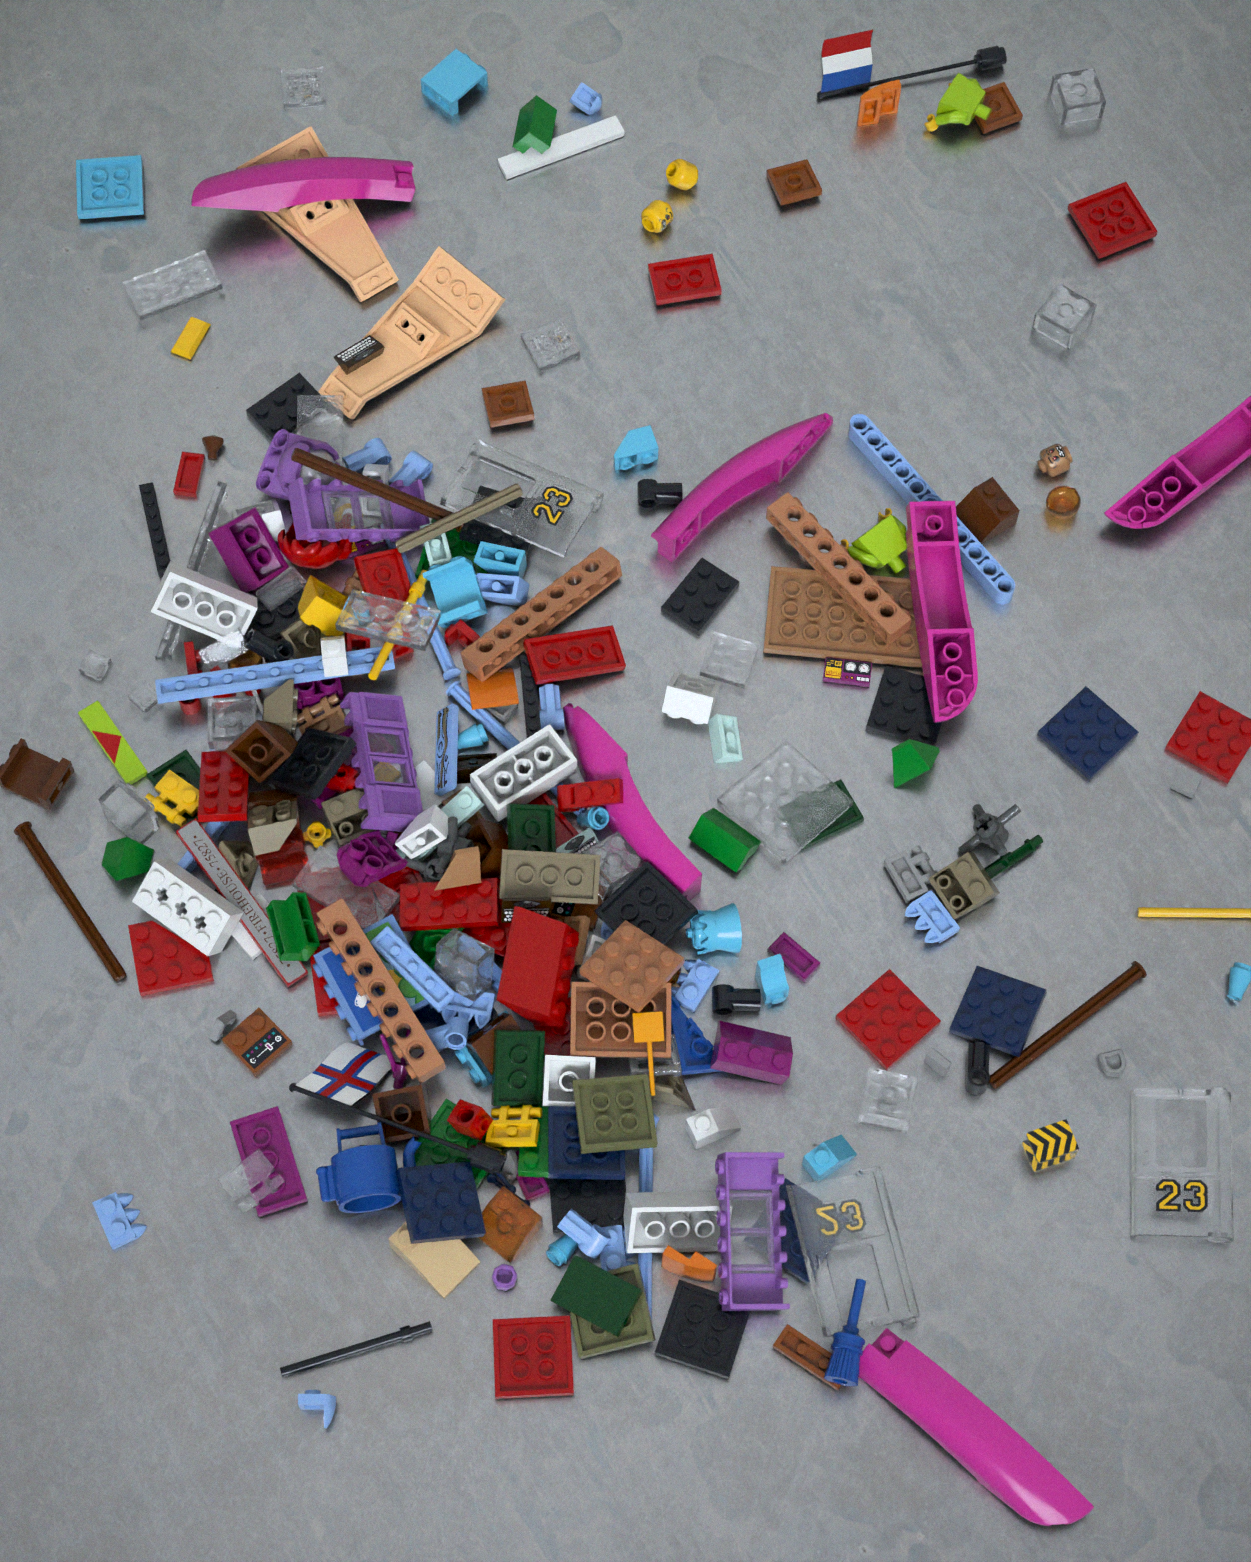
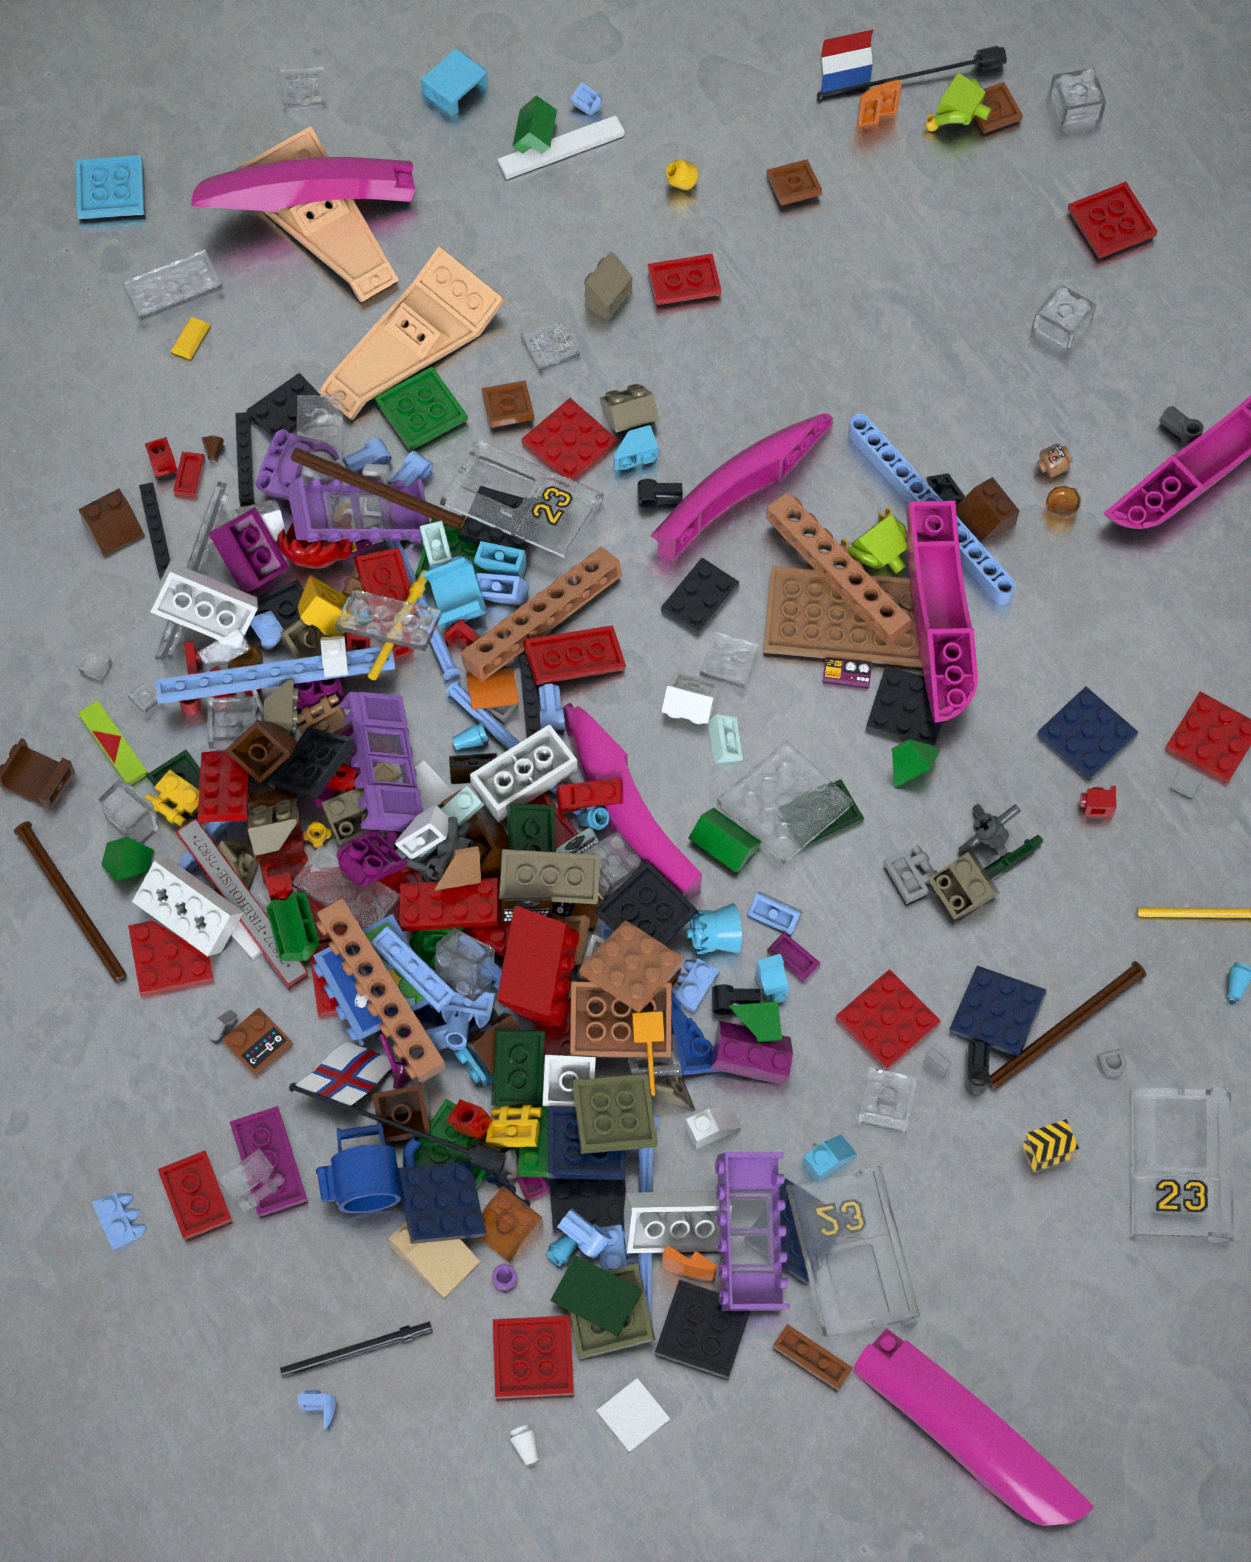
black piece [243,628,294,663] -> none
clear tile [255,566,307,612] -> none
slope [334,335,385,375] -> none
dark tan axle [395,484,523,553] -> none
light blue tile [434,703,459,796] -> none
yellow head [641,200,674,233] -> none
blue piece [824,1279,866,1386] -> none
light blue plate [905,890,960,944] -> none
none -> reddish brown slope [78,488,145,557]
none -> red brick [145,437,178,477]
none -> red plate [158,1150,232,1240]
none -> black piece [235,412,255,507]
none -> light blue plate [250,611,284,650]
none -> red brick [265,872,294,901]
none -> green plate [375,366,468,451]
none -> white cone [510,1424,540,1466]
none -> red plate [522,398,618,485]
none -> dark tan slope [584,251,632,320]
none -> white tile [597,1378,670,1453]
none -> dark tan slope [600,384,659,433]
none -> green slope [729,1002,782,1042]
none -> light blue slope [747,891,803,935]
none -> black piece [926,473,965,502]
none -> red brick [1080,785,1117,817]
none -> dark grey piece [1159,406,1204,447]

